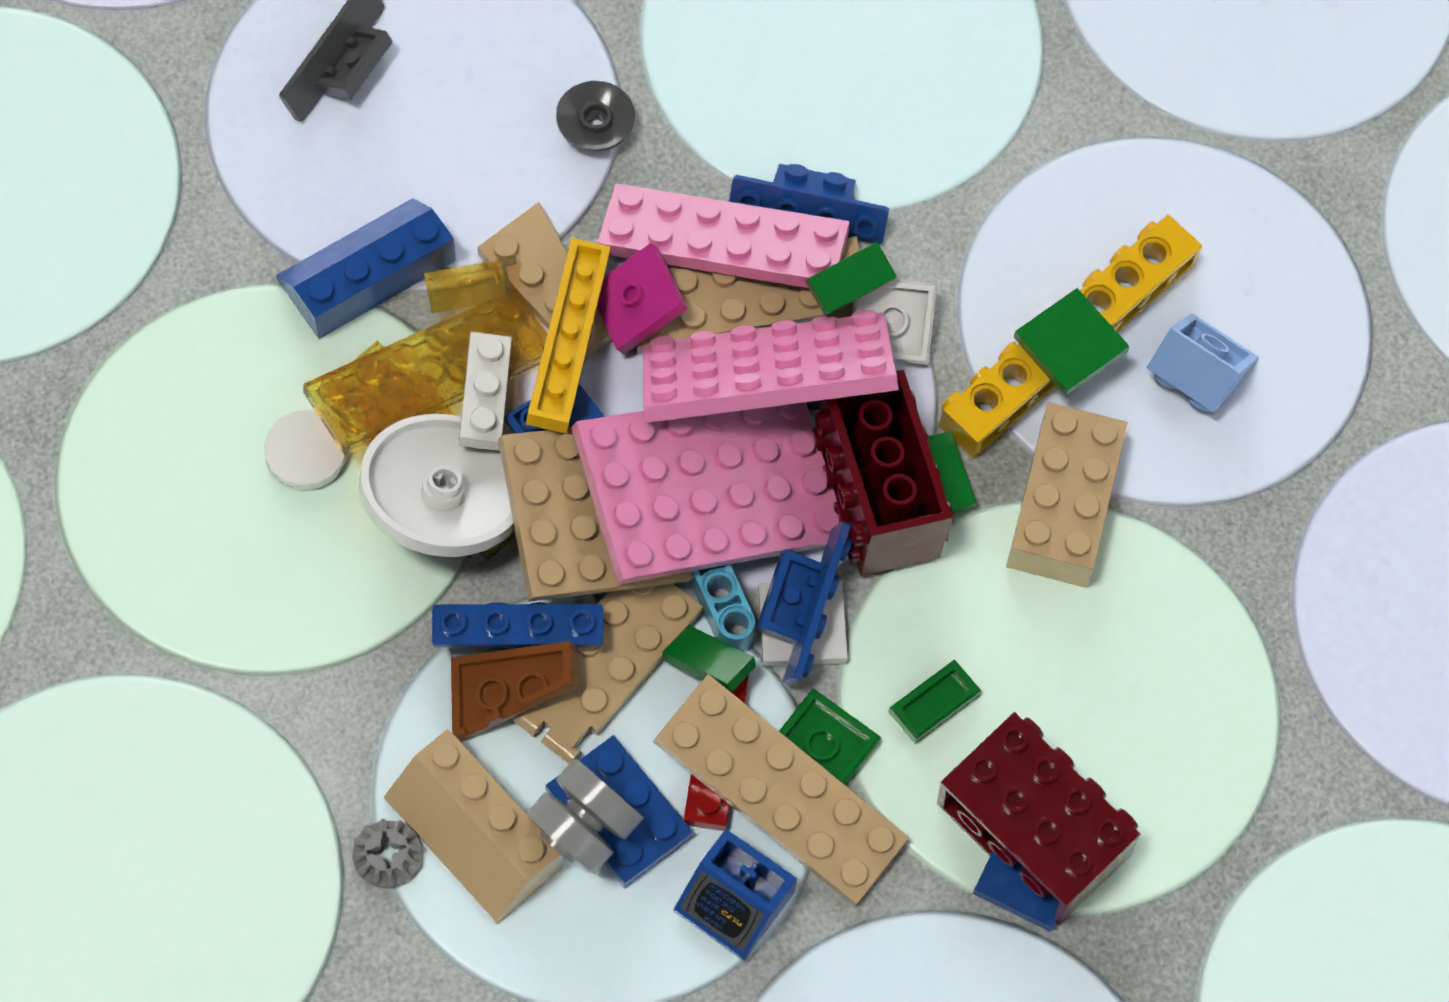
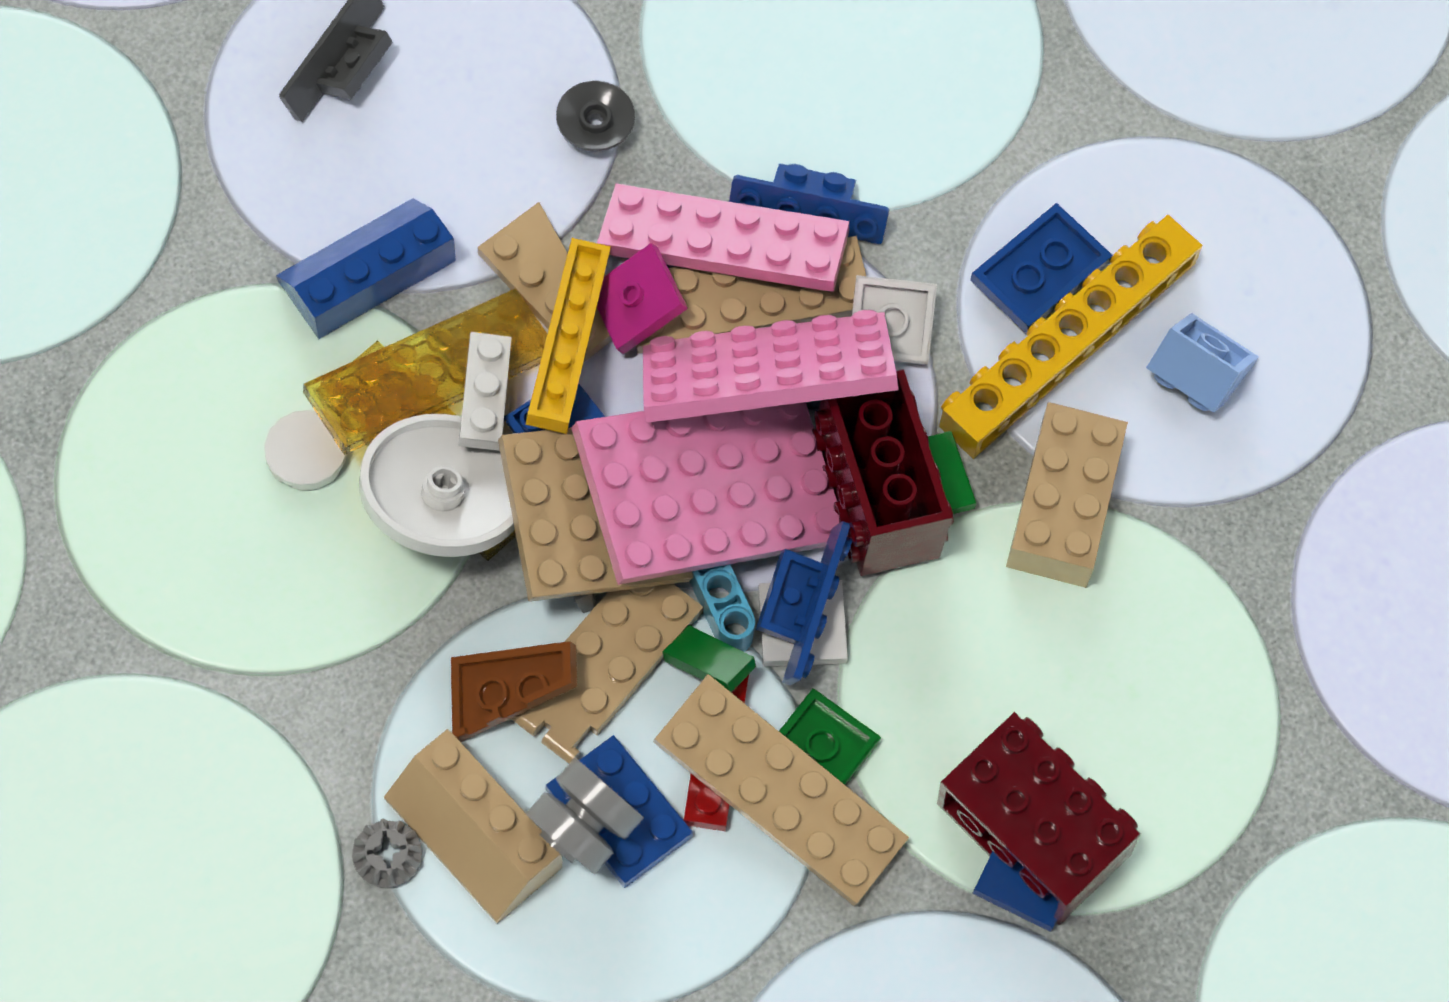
clear yellow panel [424,256,517,313] -> none
blue bracket [432,602,603,647] -> none
blue slope [673,829,797,961] -> none
green tile [805,242,897,317] -> none
green tile [888,659,981,744] -> none
green tile [1013,288,1130,397] -> none
none -> blue plate [970,203,1113,333]

